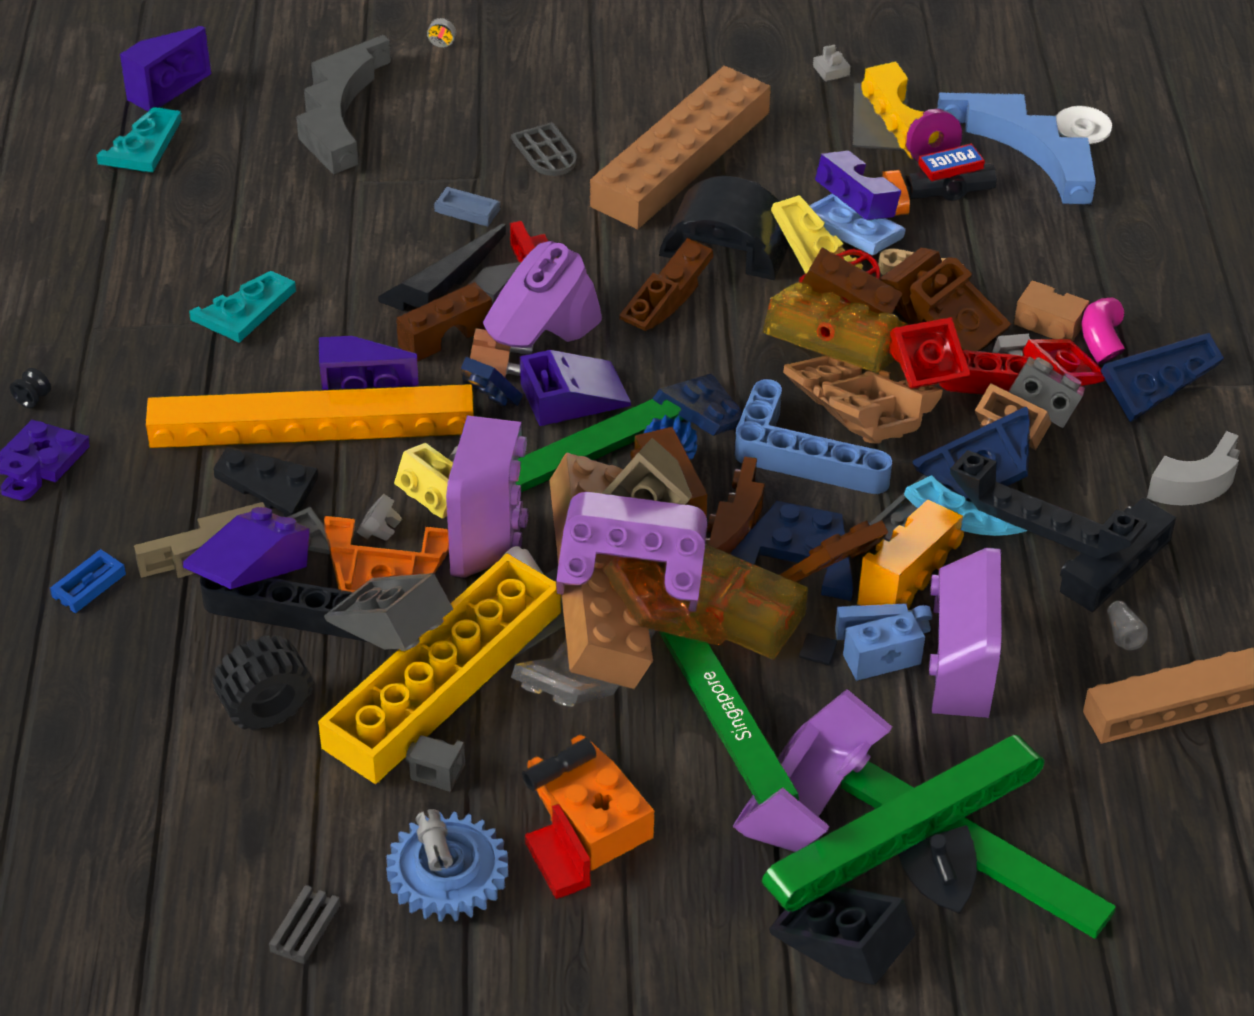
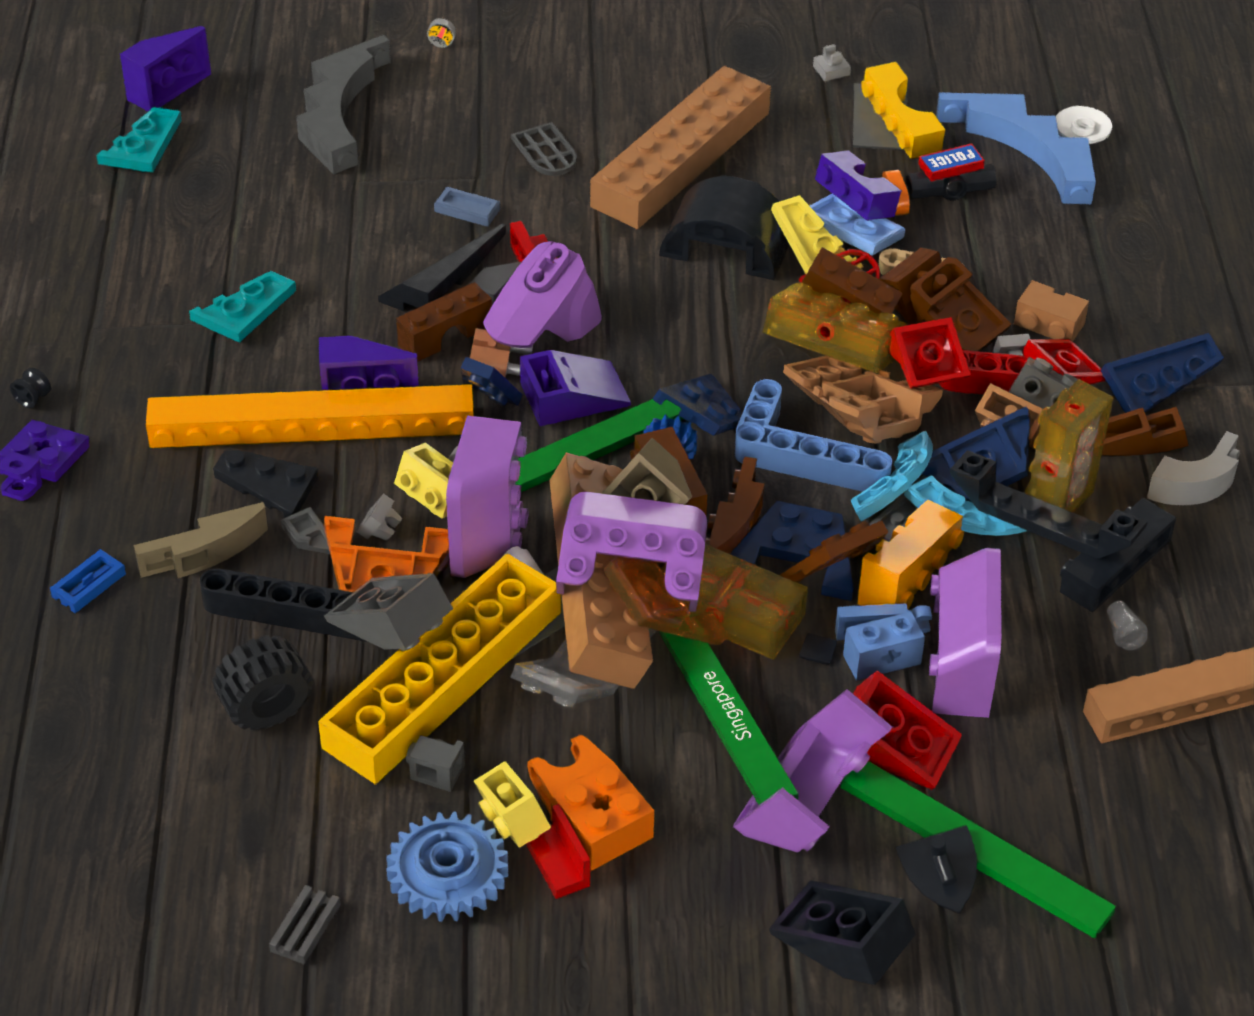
dark purple slope [183,507,310,589] -> none
light grey pin [416,809,453,871] -> none
black piece [522,738,596,791] -> none
reddish brown slope [619,238,714,331] -> none
green beam [762,735,1045,912] -> none
magenta tile [906,108,962,162] -> none
dark pink cylinder [1081,297,1125,365] -> none
none -> dark brown piece [434,553,450,580]
none -> light yellow brick [474,761,551,848]
none -> medium azure tile [851,431,933,521]
none -> red slope [853,670,963,790]
none -> clear yellow brick [1025,379,1114,513]
none -> reddish brown slope [1081,407,1189,456]

